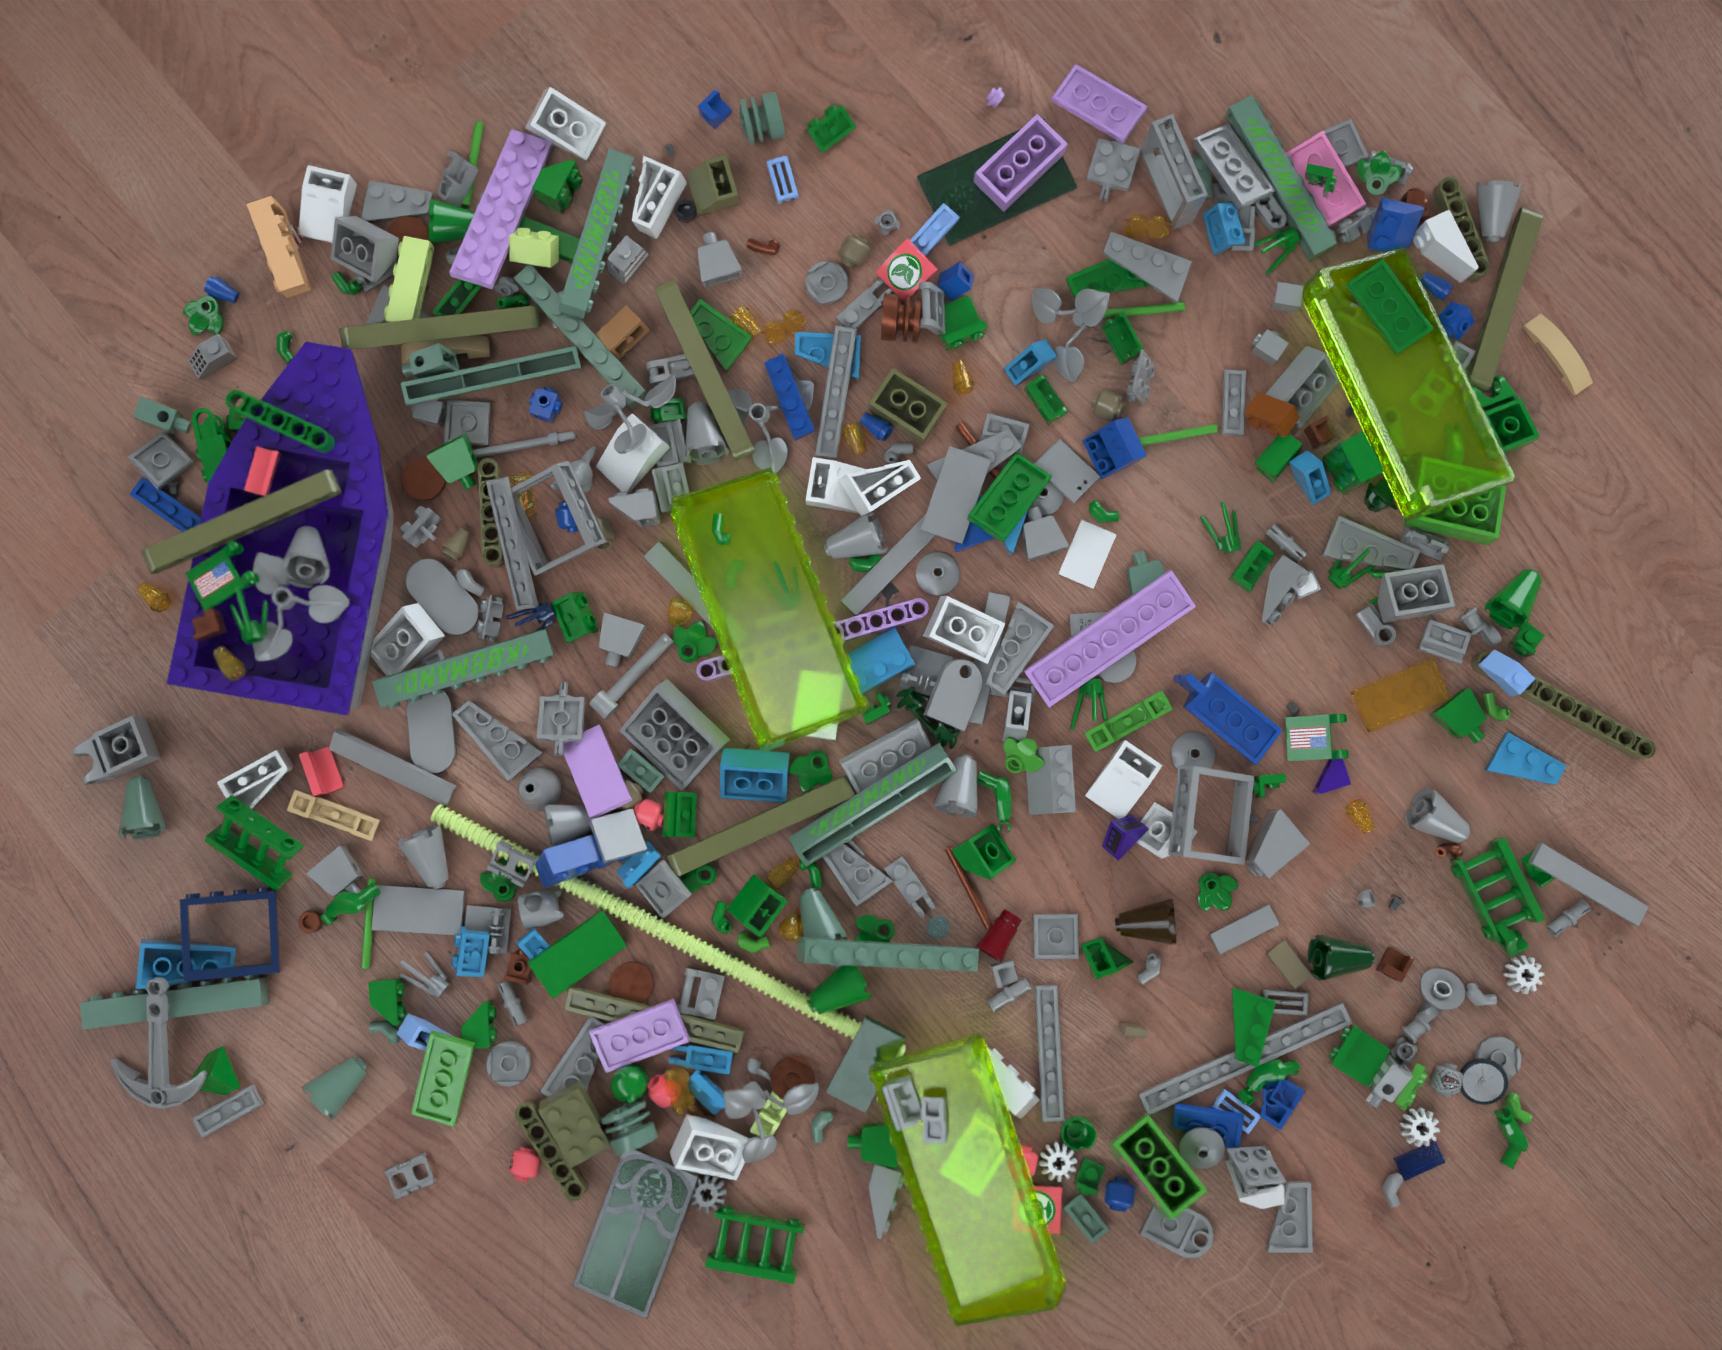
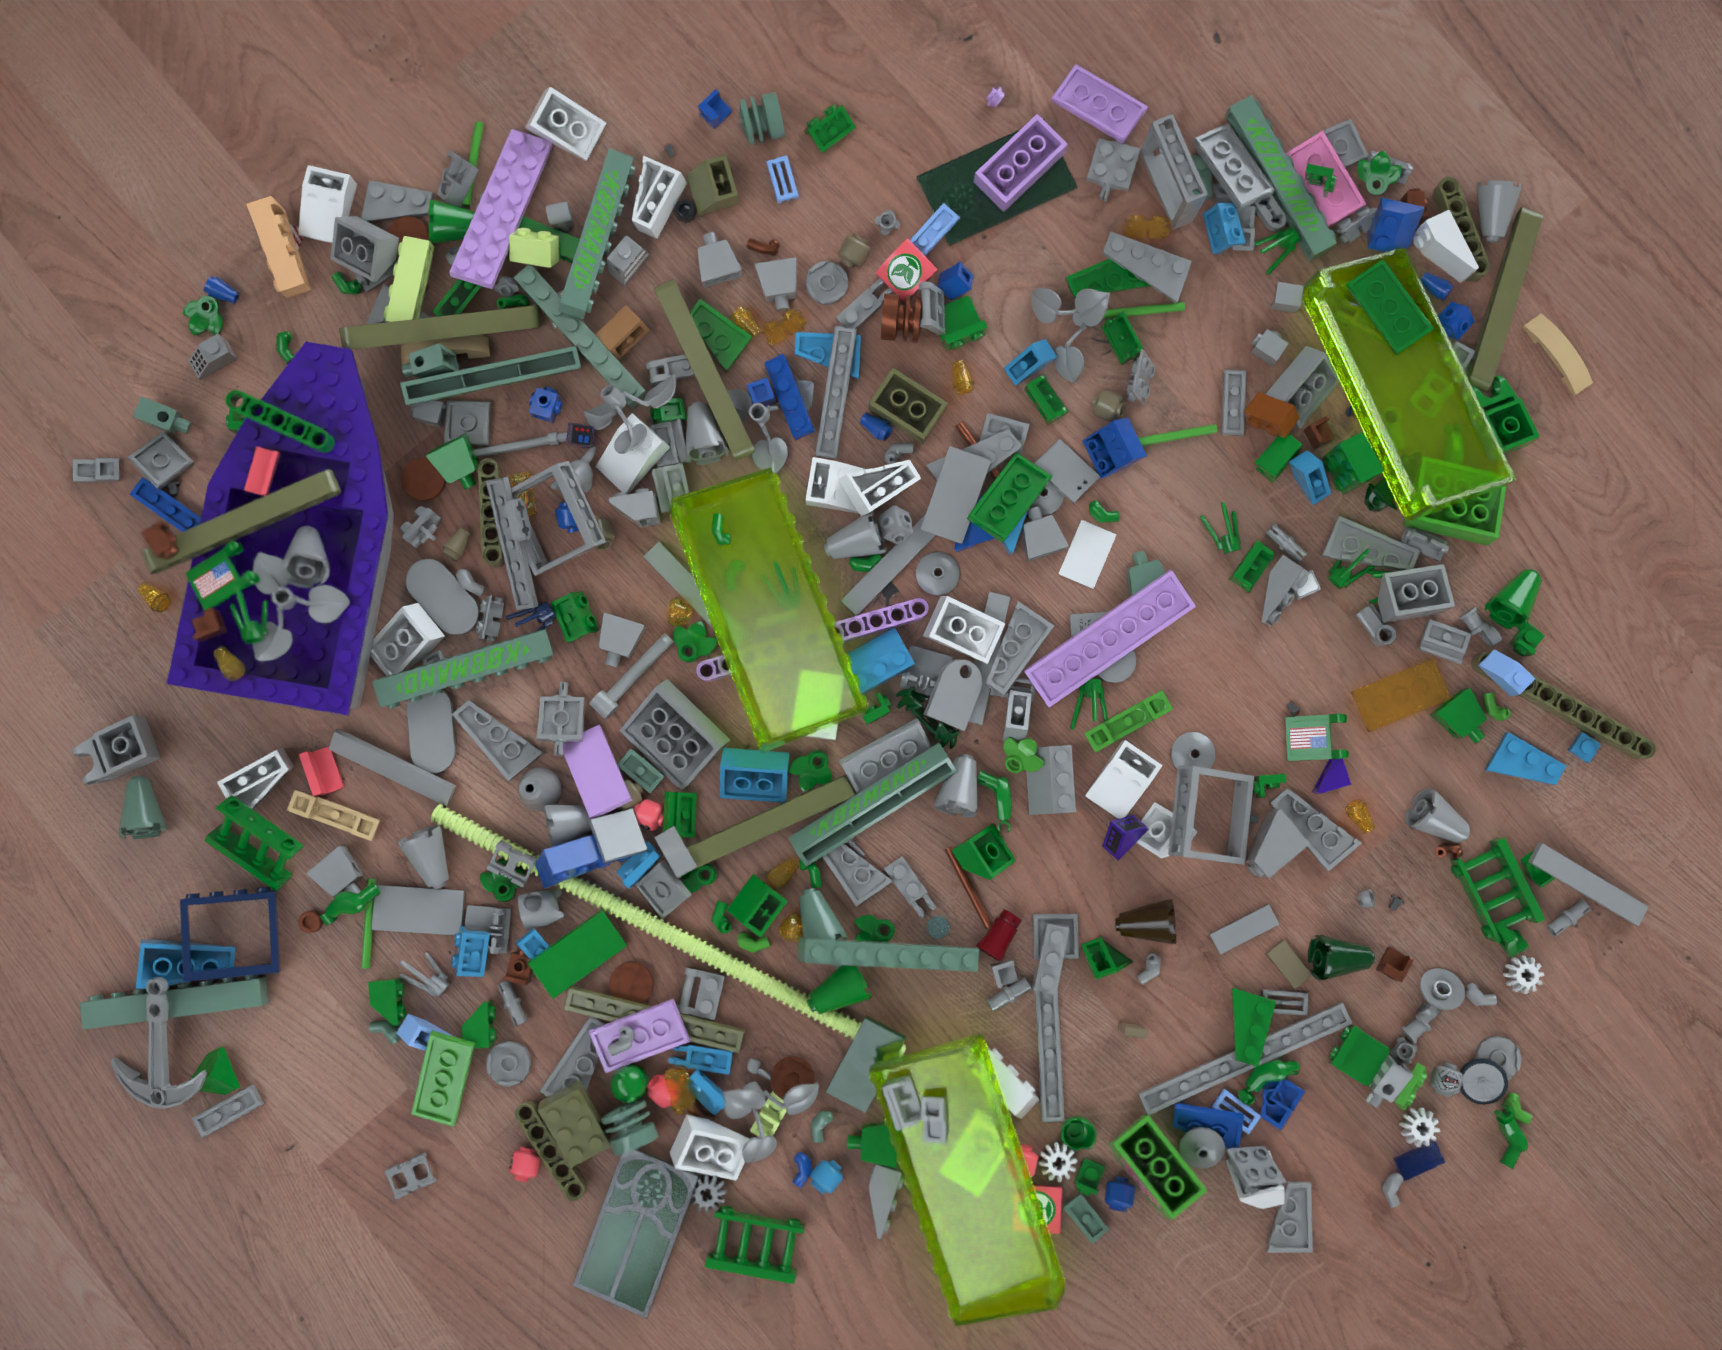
green brick [192,408,233,483] -> none
sand green cone [302,1057,368,1120] -> none
green slope [532,159,583,214] -> none
clear yellow cone [842,421,867,456] -> none
light grey tile [1139,1205,1213,1258] -> none
blue hinge [1173,672,1283,765] -> none
green plate [1197,872,1238,912] -> none
none -> light grey slope [73,458,120,483]
none -> copper brick [140,520,179,559]
none -> light grey beam [505,498,532,541]
none -> light grey piece [546,201,574,233]
none -> slope [566,422,595,449]
none -> light grey arm [608,1027,634,1056]
none -> light grey slope [655,826,697,878]
none -> blue panel [747,378,776,407]
none -> light grey torso [755,257,797,312]
none -> blue arm [792,1152,812,1188]
none -> dark azure head [810,1159,843,1195]
none -> light grey brick [878,505,914,544]
none -> light grey arch [1031,922,1070,995]
none -> light grey wing [1269,788,1362,872]
none -> dark azure plate [1568,732,1601,763]

